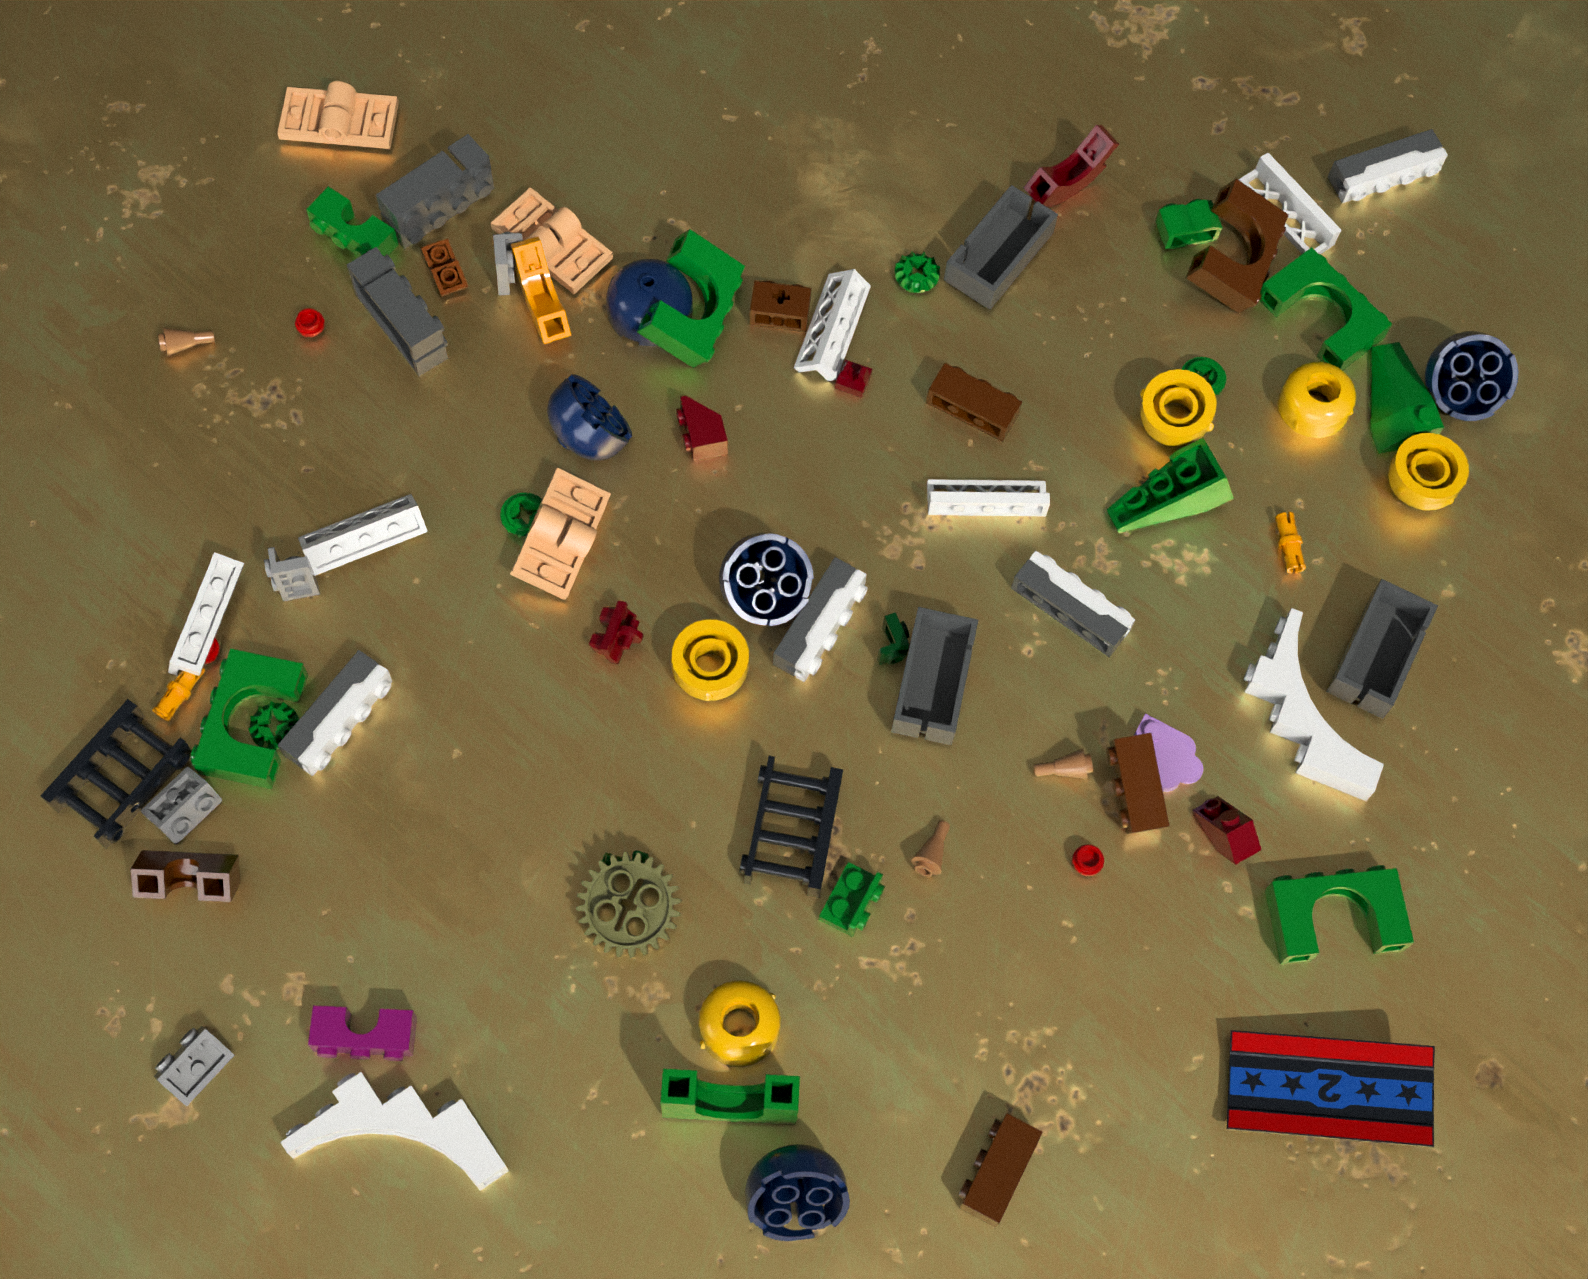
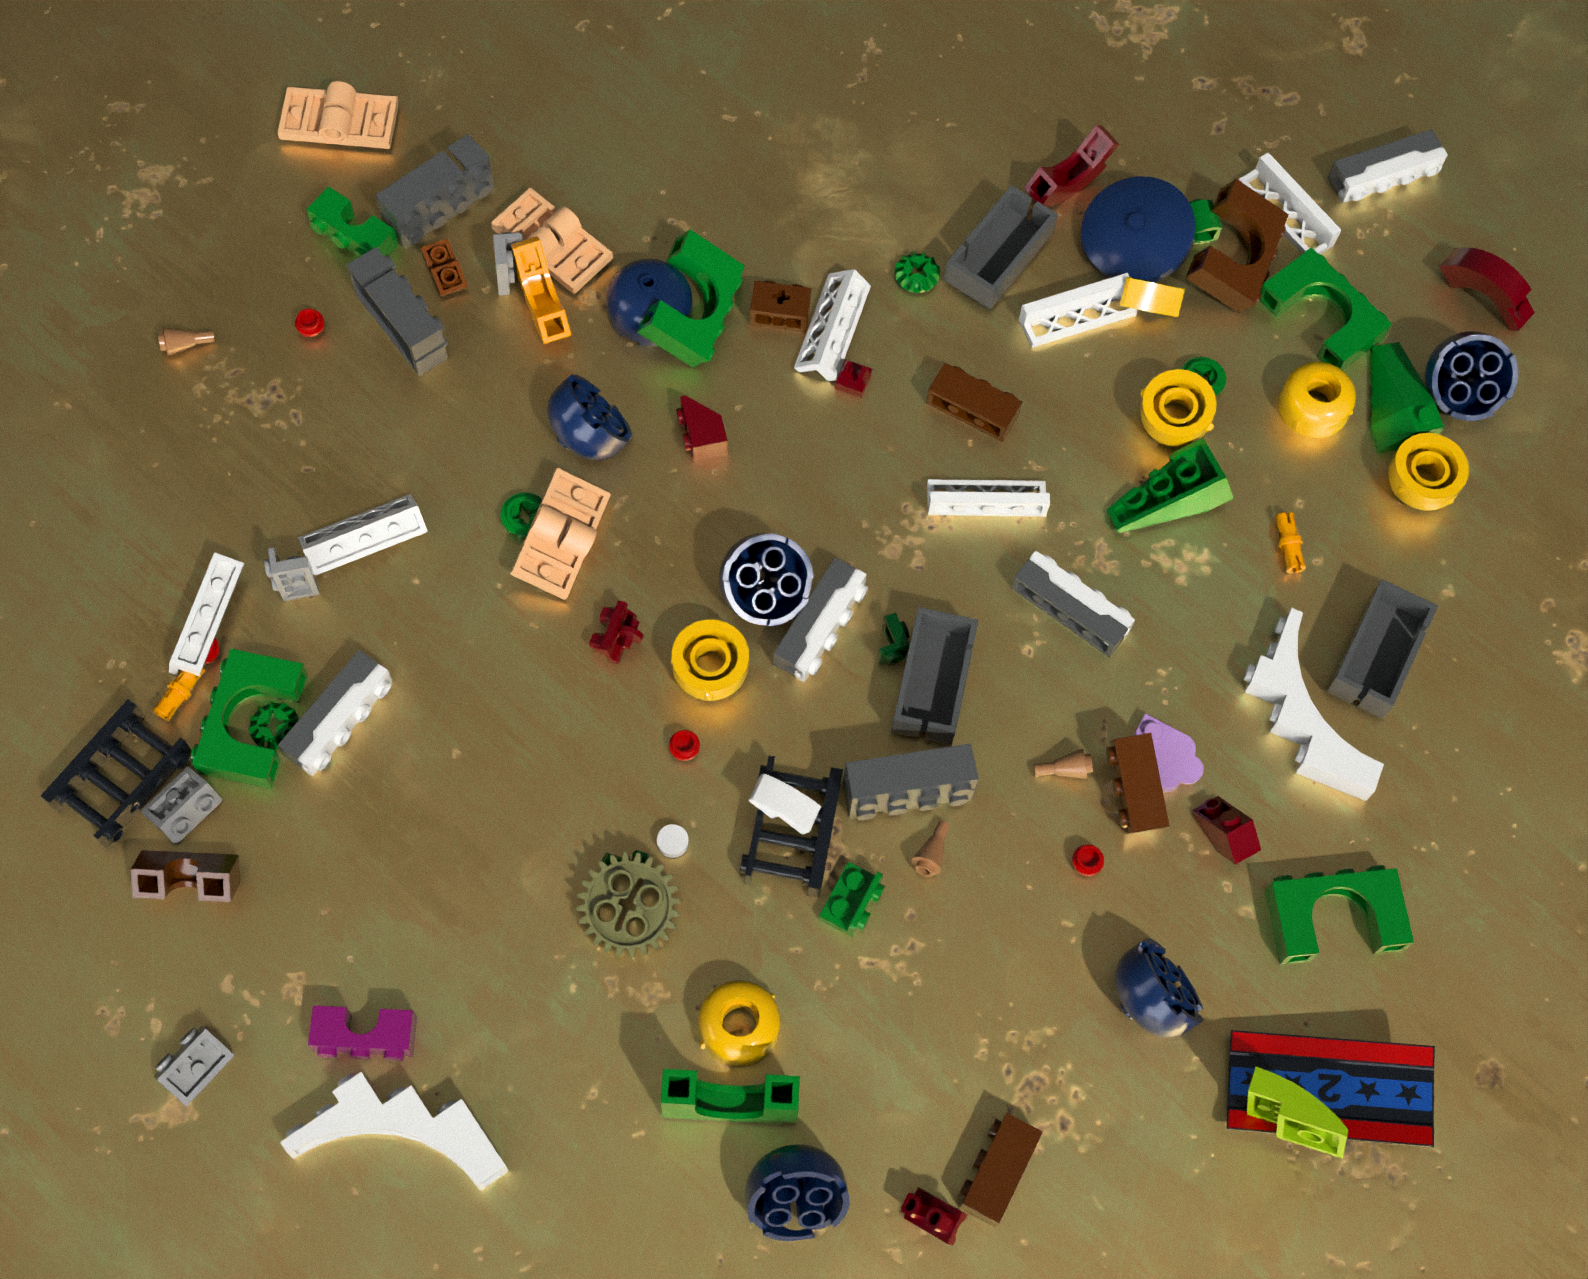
none -> white tile [657,824,689,858]
none -> red plate [669,730,700,761]
none -> white slope [748,774,821,834]
none -> dark grey piece [842,743,979,820]
none -> dark red hips [901,1187,968,1246]
none -> white fence [1019,273,1138,348]
none -> dark blue dish [1081,176,1196,283]
none -> dark blue cylinder [1115,938,1204,1038]
none -> yellow slope [1120,277,1185,317]
none -> lime slope [1247,1067,1348,1159]
none -> dark red arch [1439,248,1535,331]

